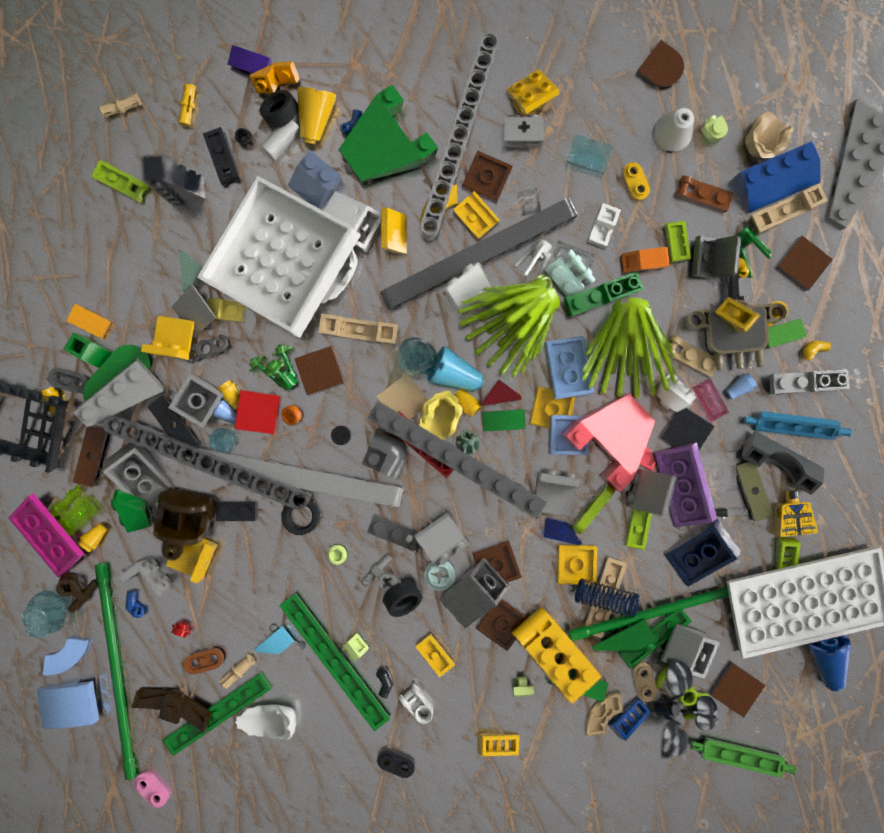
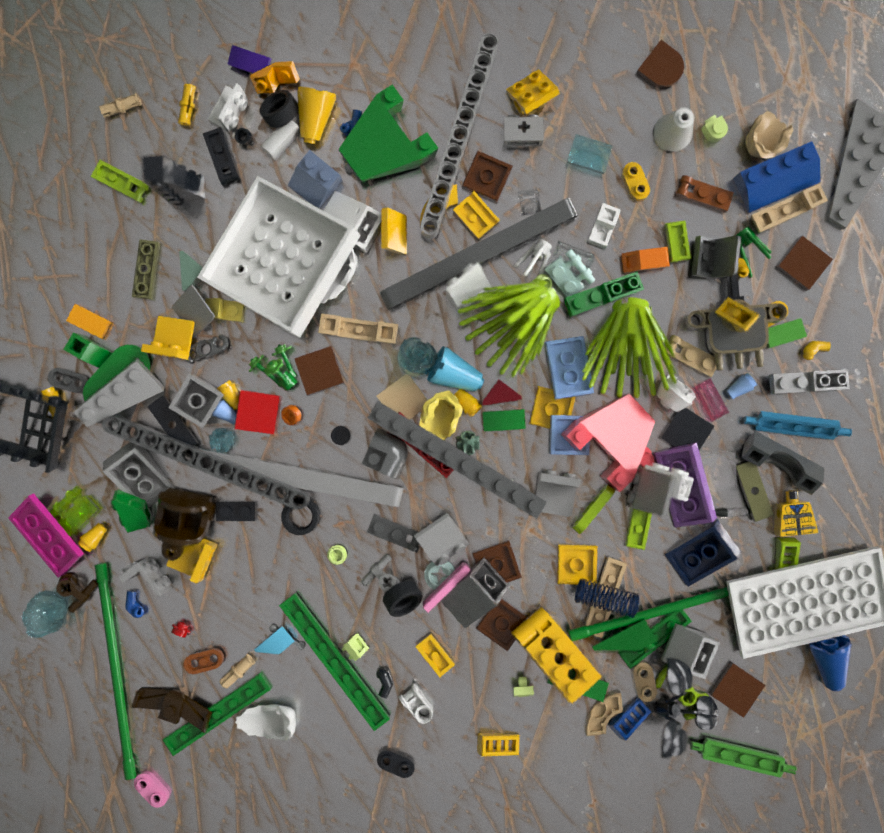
light blue slope [36,681,99,729] -> none
light blue tile [43,637,89,675] -> none
reddish brown tile [73,426,108,487] -> none
clear blue slope [544,518,582,545] -> none
none -> olive tile [132,239,161,300]
none -> white bracket [208,84,248,132]
none -> bright pink tile [423,562,471,613]
none -> white bracket [645,463,694,501]

